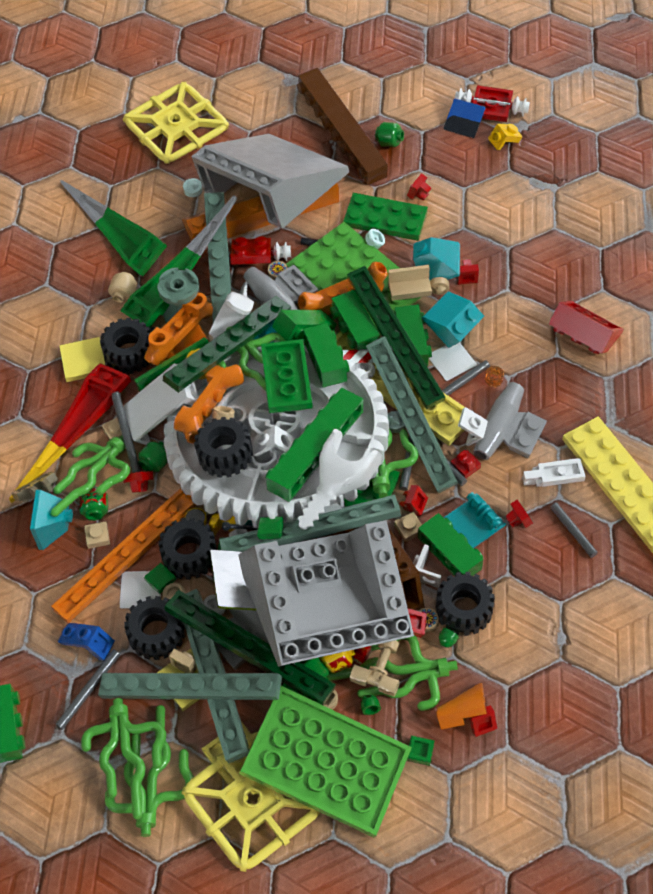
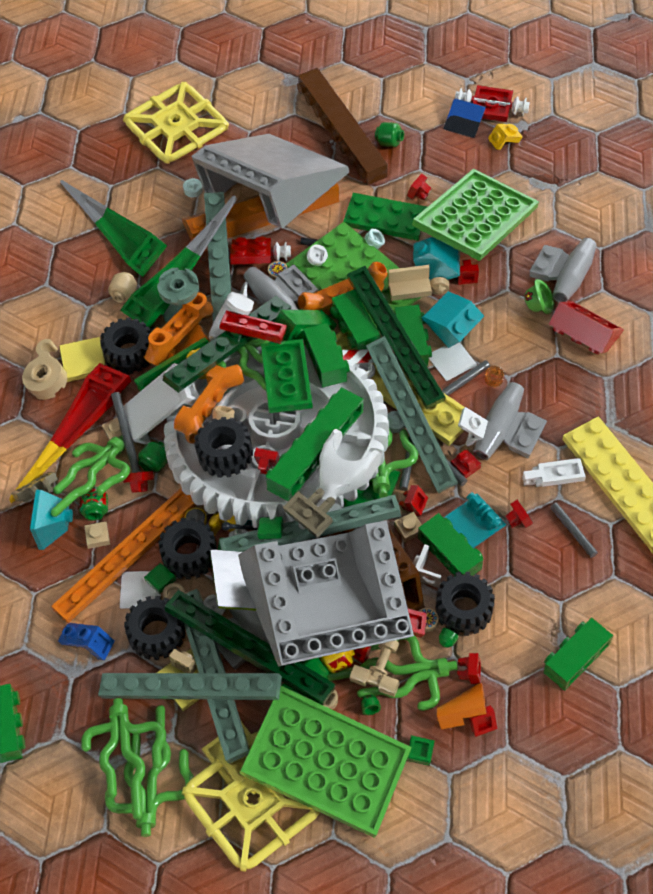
dark grey bar [55,649,120,730] -> none
white bracket [253,425,293,457] -> none
none -> tan piece [22,339,68,400]
none -> red tile [219,310,287,344]
none -> red tile [254,448,280,475]
none -> dark tan hinge [283,488,335,538]
none -> white tile [307,245,328,266]
none -> bright green plate [412,169,539,261]
none -> red tile [457,653,481,684]
none -> bright green hat [525,279,555,314]
none -> light grey plate [530,238,597,303]
none -> green brick [543,617,613,691]

